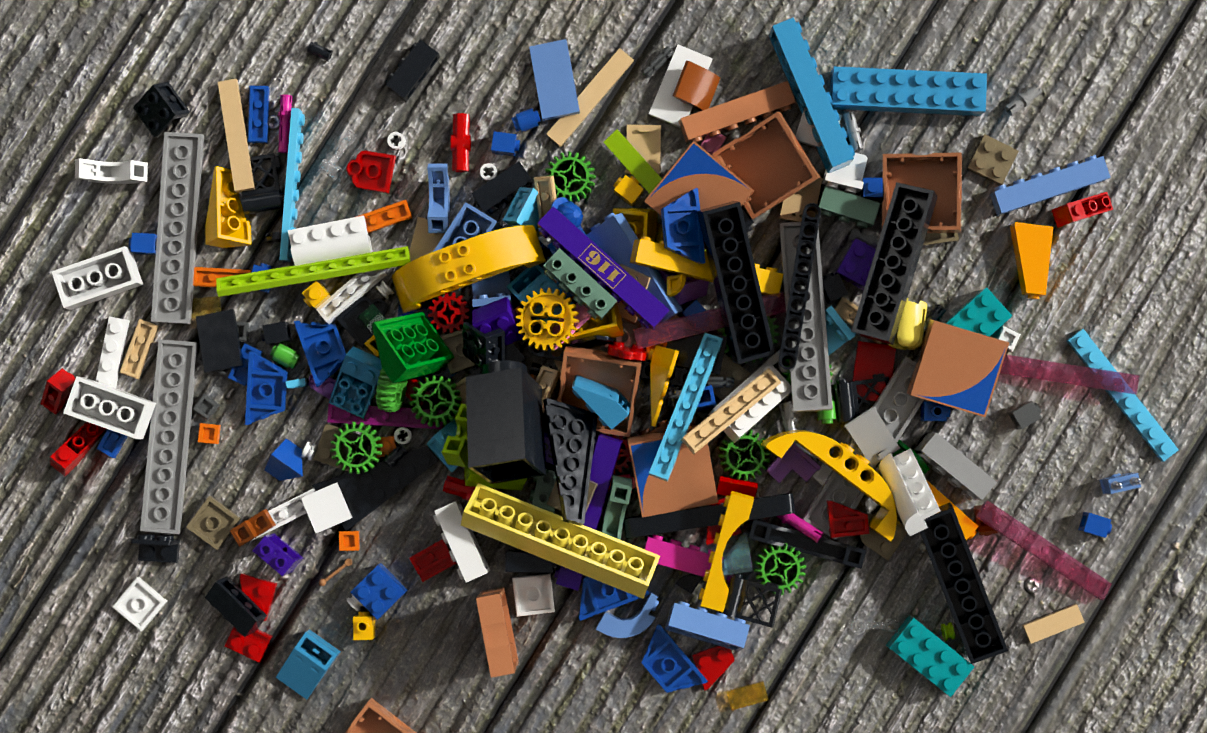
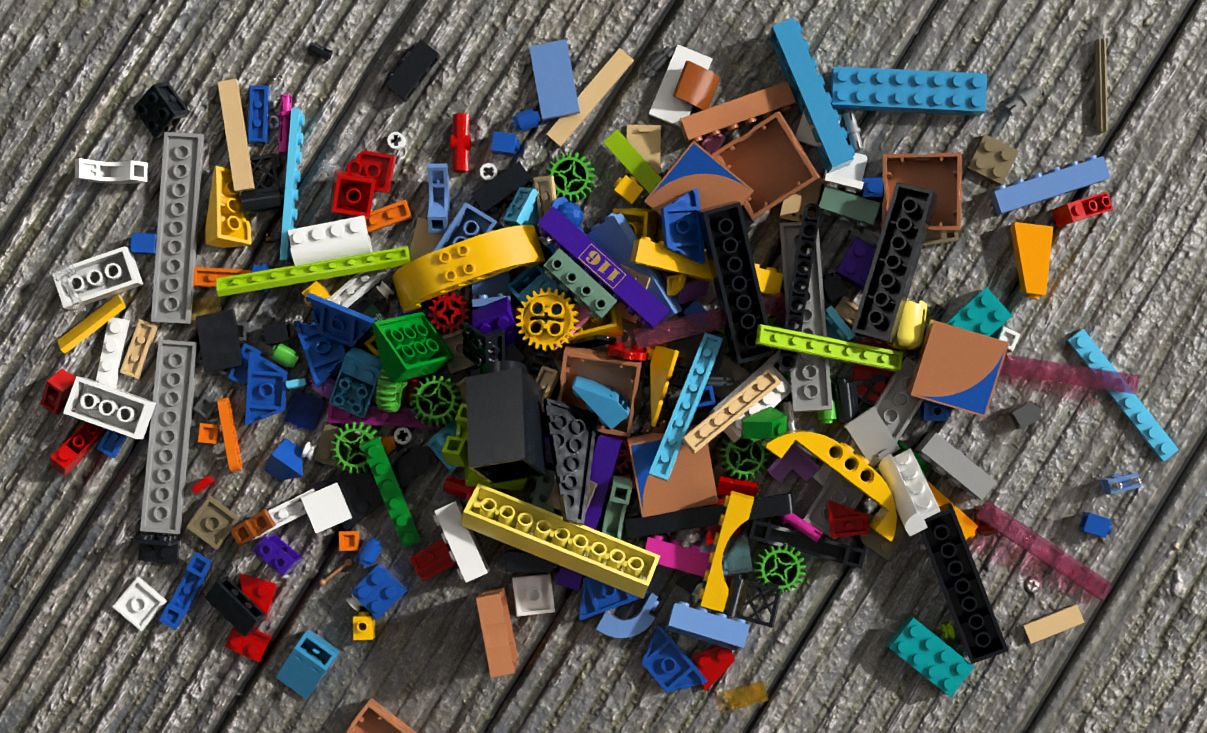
none -> clear brick [51,261,86,313]
none -> yellow tile [57,294,126,354]
none -> blue slope [159,552,213,630]
none -> red tile [192,476,215,494]
none -> orange beam [217,397,242,472]
none -> clear blue piece [284,390,326,431]
none -> blue wing [306,293,375,347]
none -> red slope [329,170,376,217]
none -> blue brick [356,537,382,567]
none -> green plate [361,436,421,548]
none -> green slope [741,406,787,439]
none -> lime tile [755,324,903,372]
none -> dark tan axle [1095,38,1108,133]

